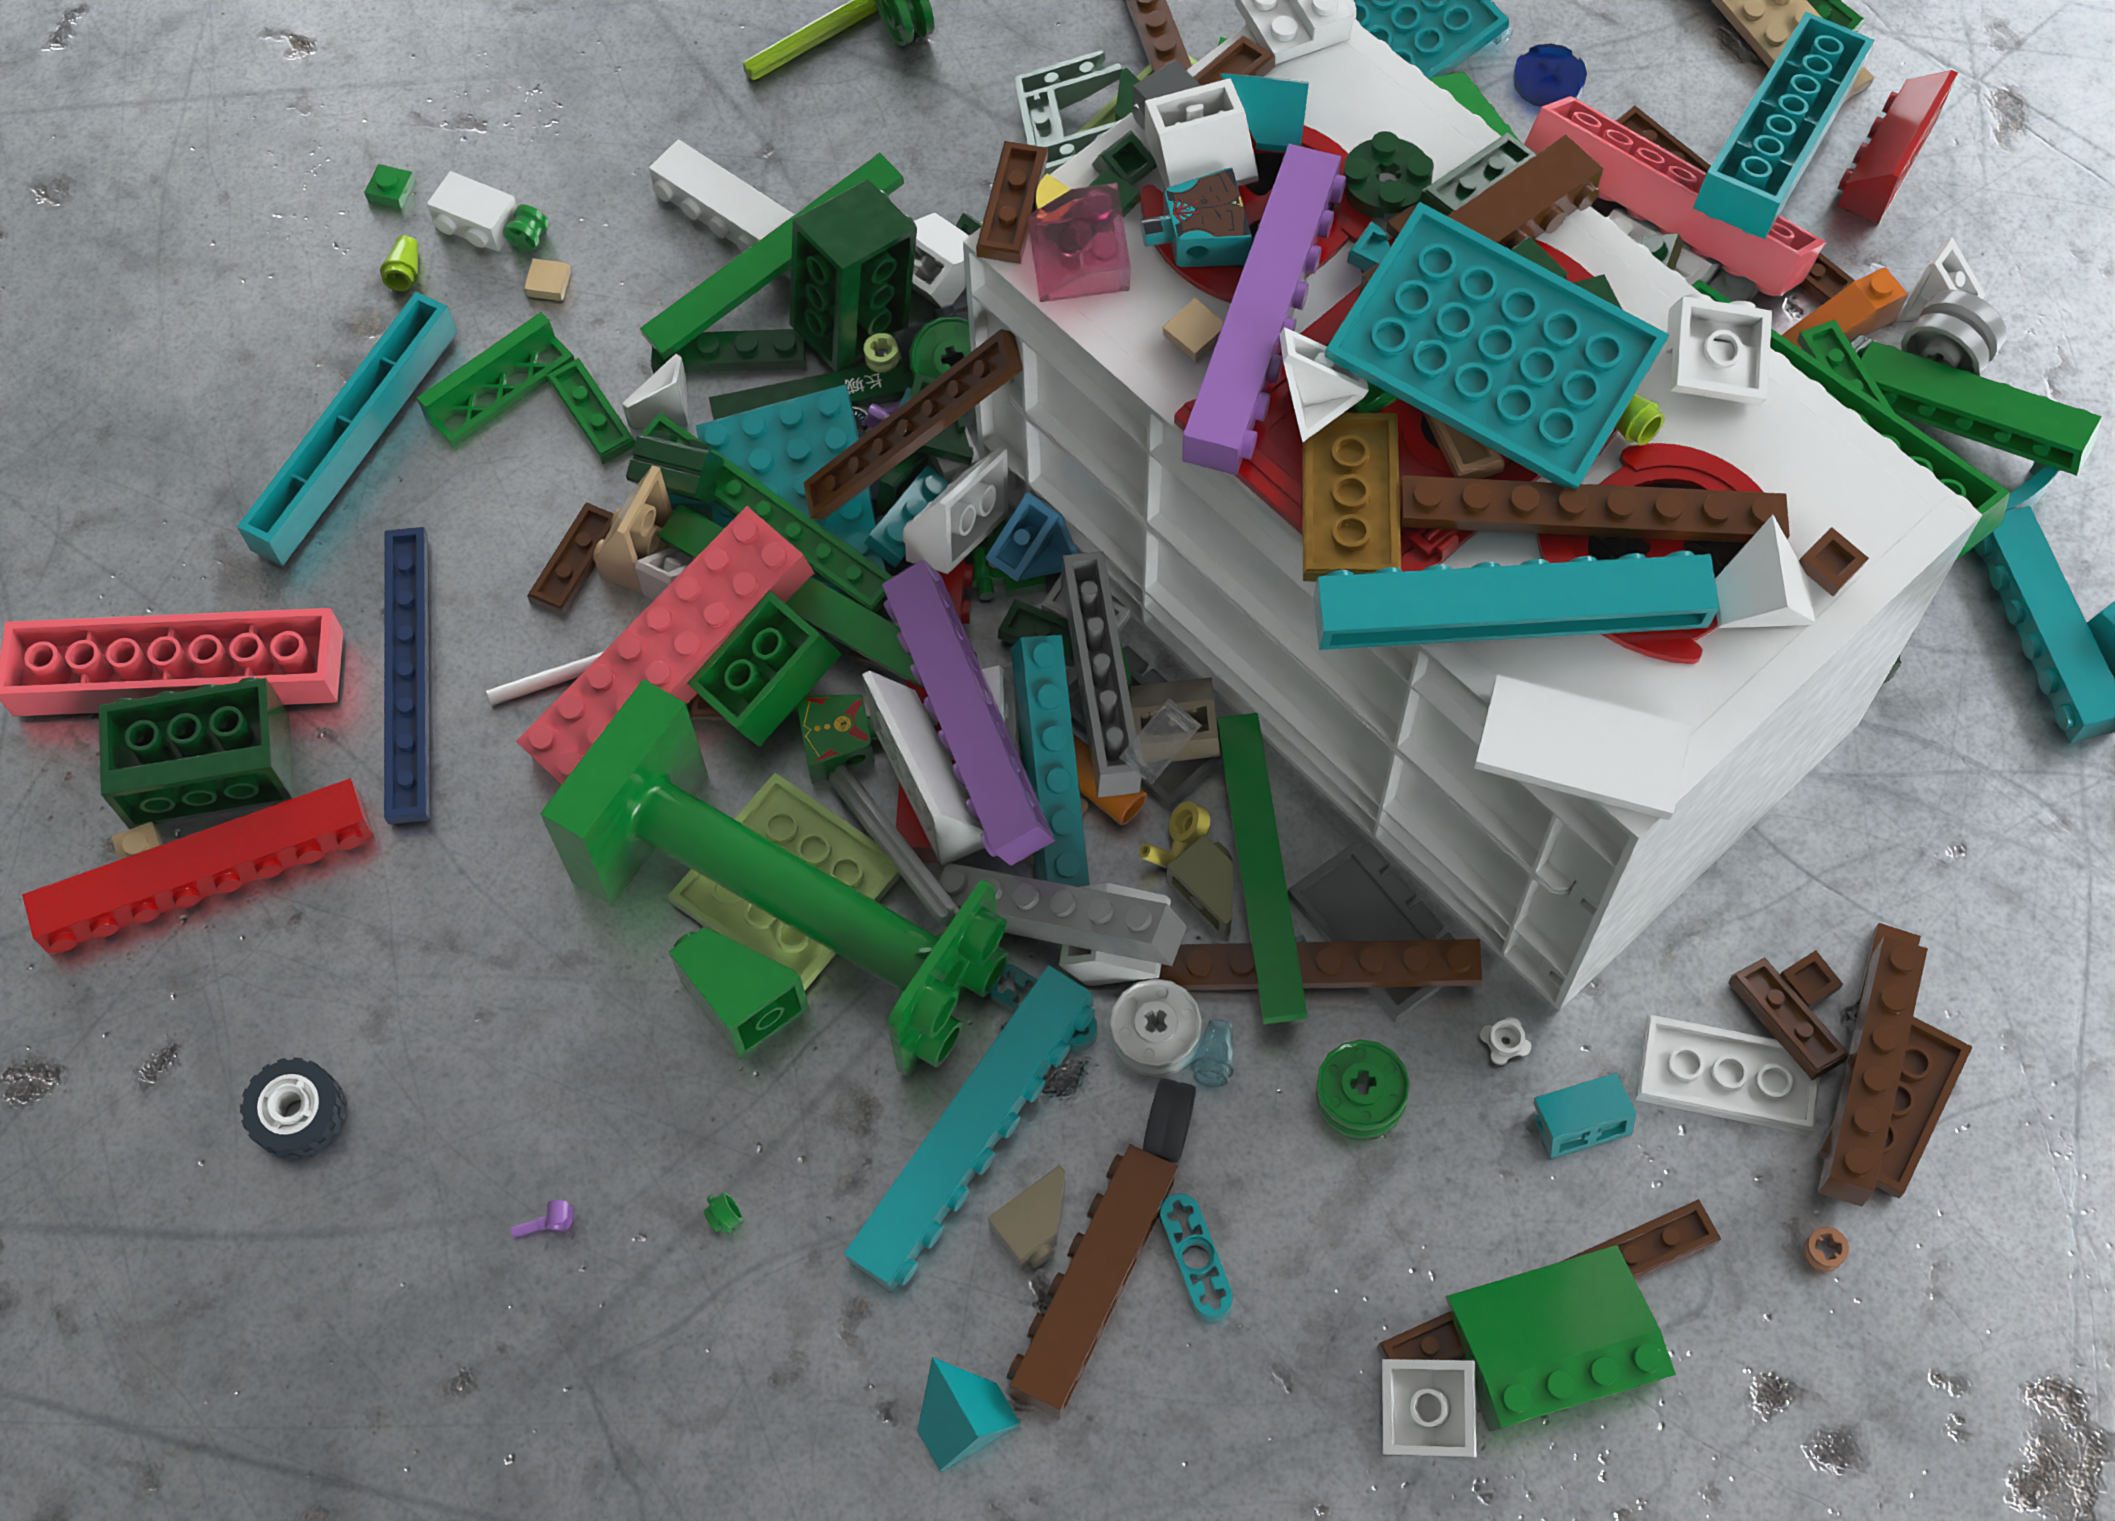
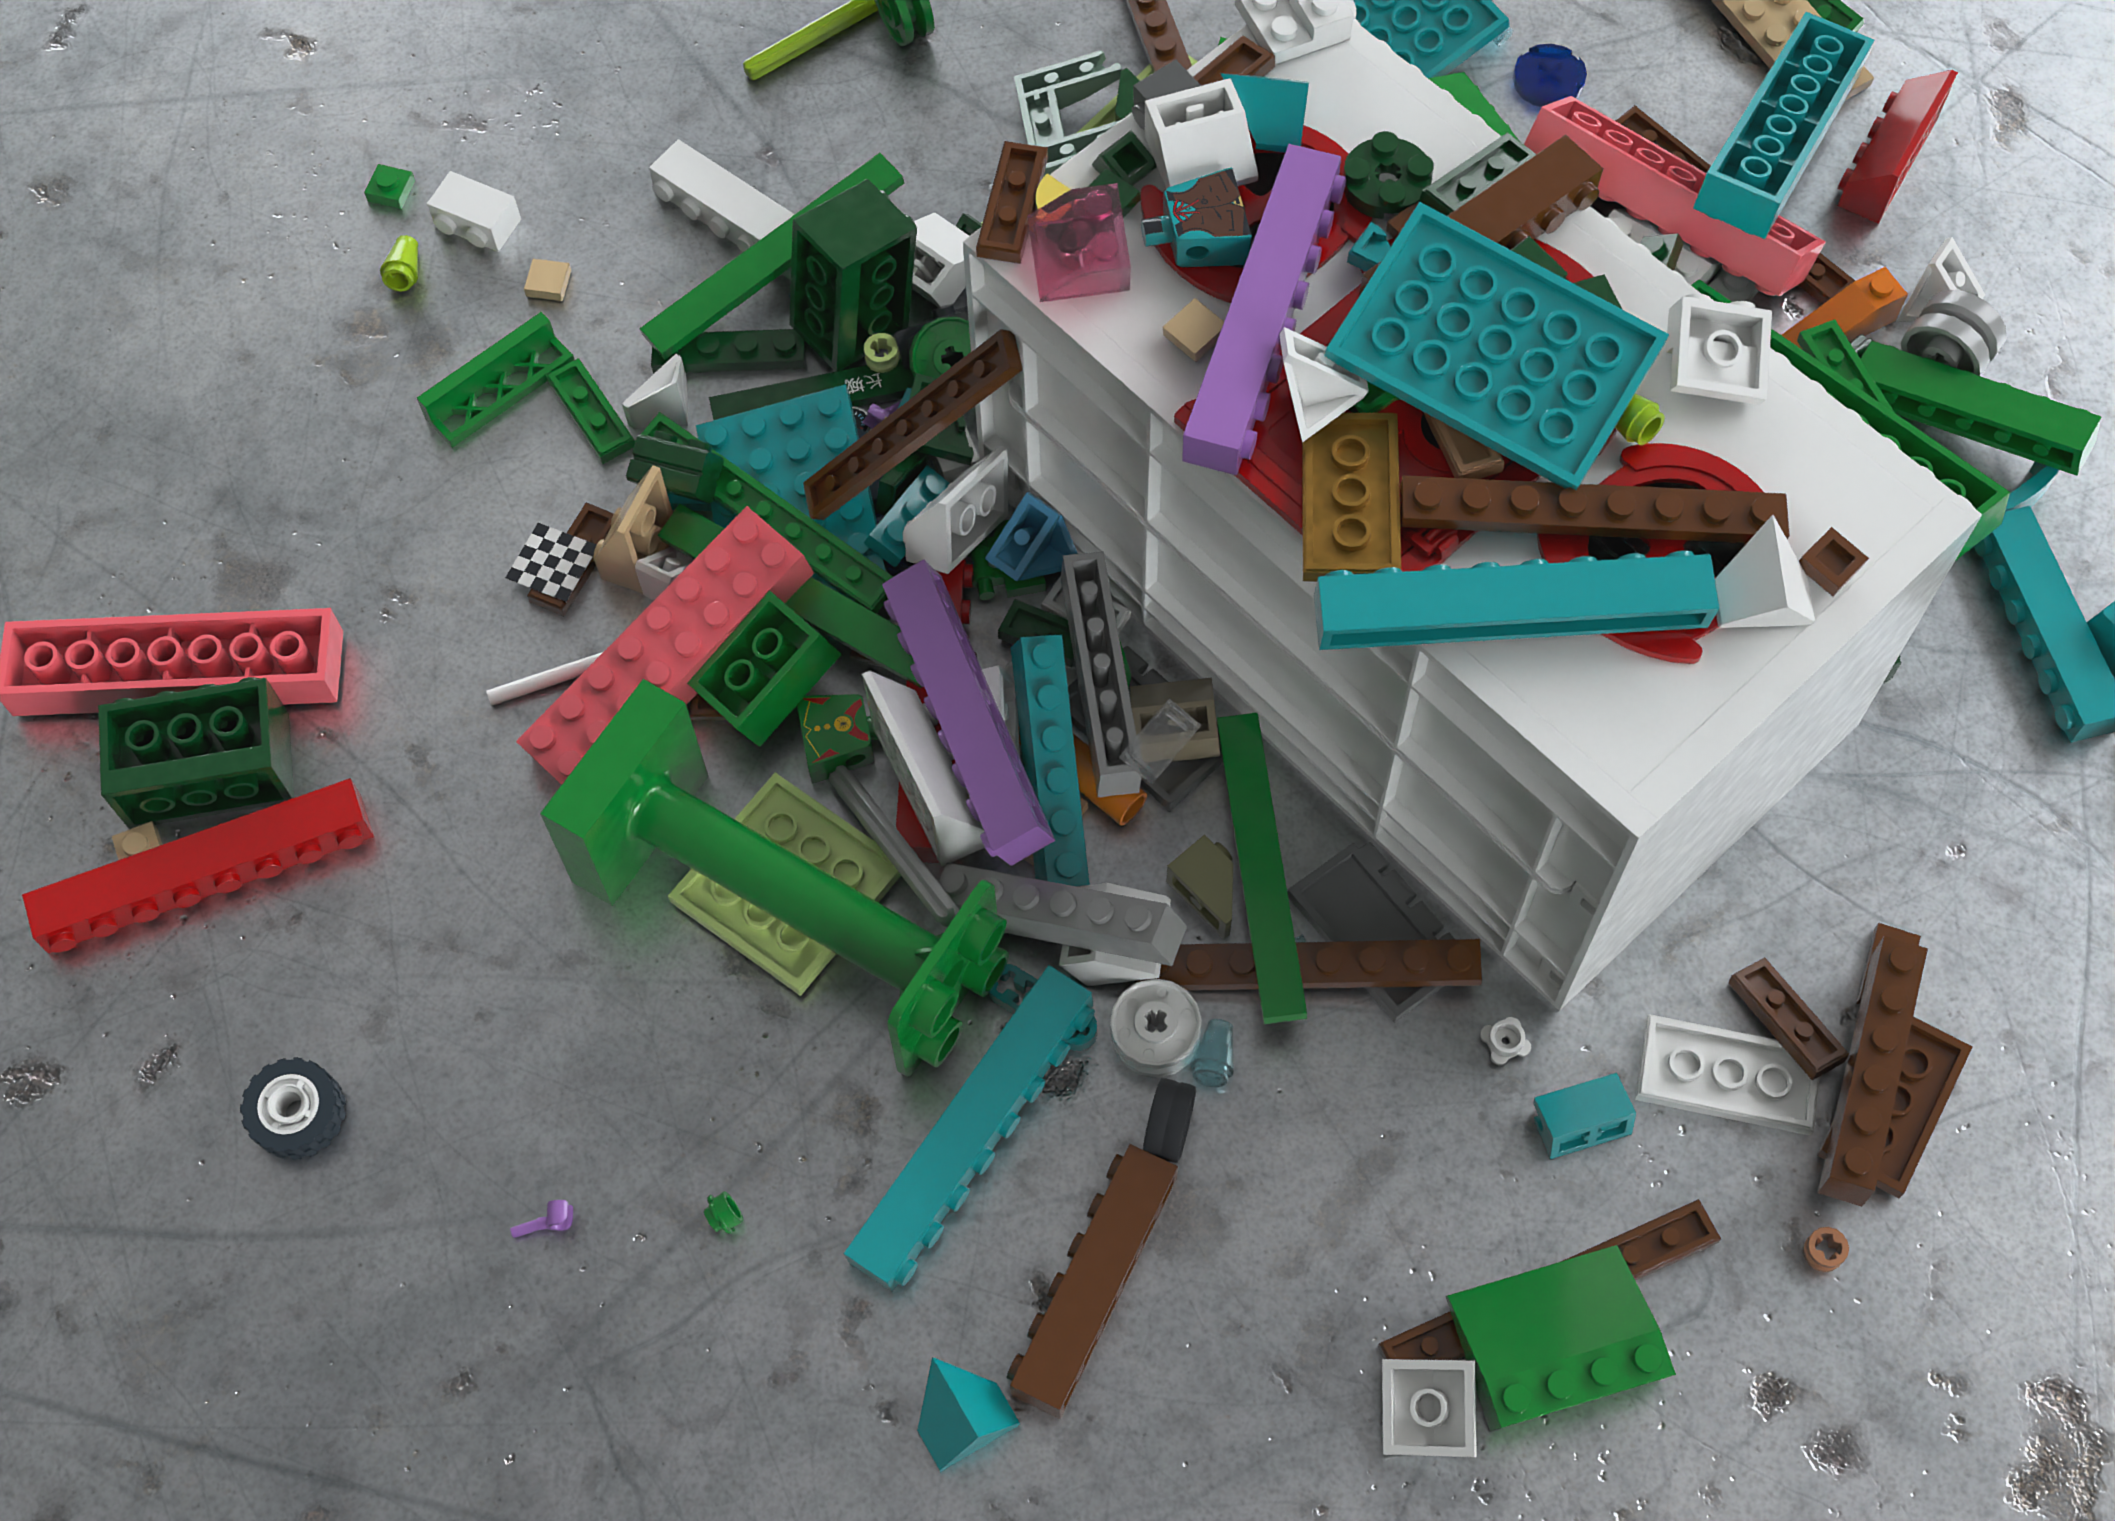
teal brick [236,292,458,566] -> none
dark blue plate [384,527,430,824] -> none
green wheel [503,204,550,252] -> none
green slope [668,926,809,1058] -> none
dark tan slope [988,1165,1066,1271] -> none
light yellow plate [1139,801,1210,869] -> none
teal beam [1160,1193,1233,1322] -> none
green wheel [1315,1039,1410,1140] -> none
white tile [1473,674,1692,820] -> none
reddish brown plate [1780,950,1843,1009] -> none
none -> sticker [505,523,596,602]

